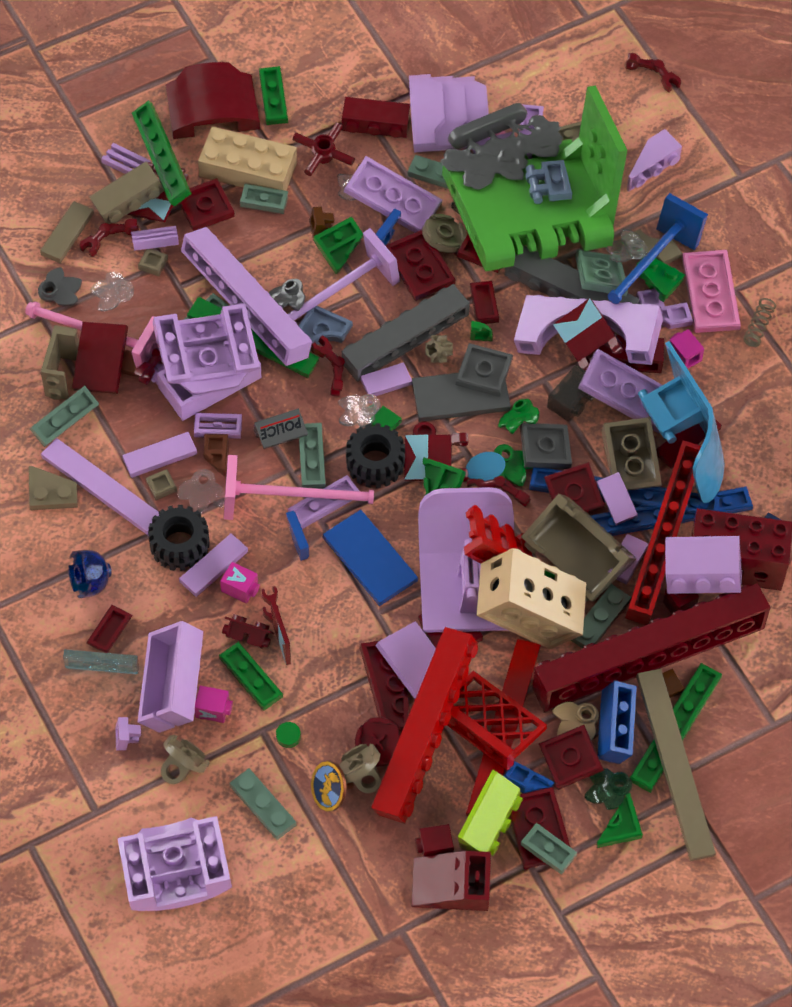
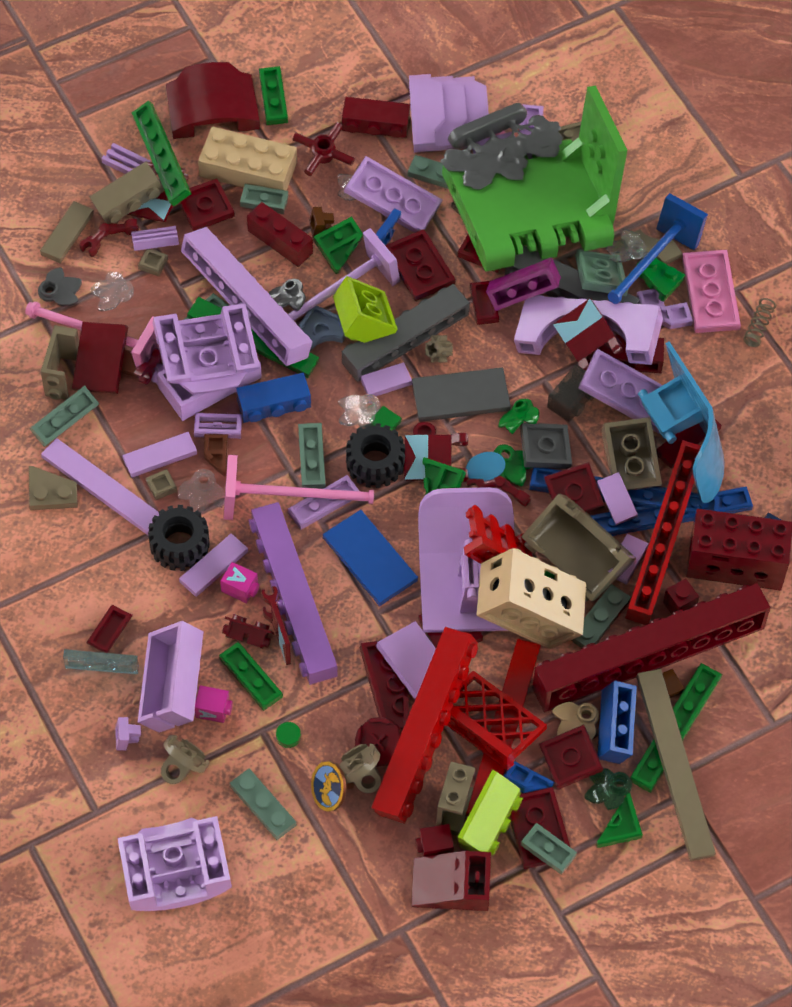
clear blue cylinder [68,550,112,598] -> none
dark grey panel [253,408,308,449] -> none
blue tile [286,510,309,561] -> none
dark red piece [310,336,345,397] -> none
dark tan tile [422,214,467,253] -> none
dark grey tile [456,343,513,397] -> none
green tile [470,321,493,341] -> none
sand blue plate [525,160,572,204] -> none
dark red piece [625,53,681,93] -> none
lavender slope [627,129,682,191] -> none
lavender slope [665,536,742,594] -> none
dark pink brick [669,329,704,369] -> none
none -> blue brick [236,373,311,423]
none -> dark red brick [247,202,313,267]
none -> medium lavender brick [248,502,338,685]
none -> lime slope [333,276,398,343]
none -> dark tan panel [436,761,475,836]
none -> magenta brick [486,257,561,311]

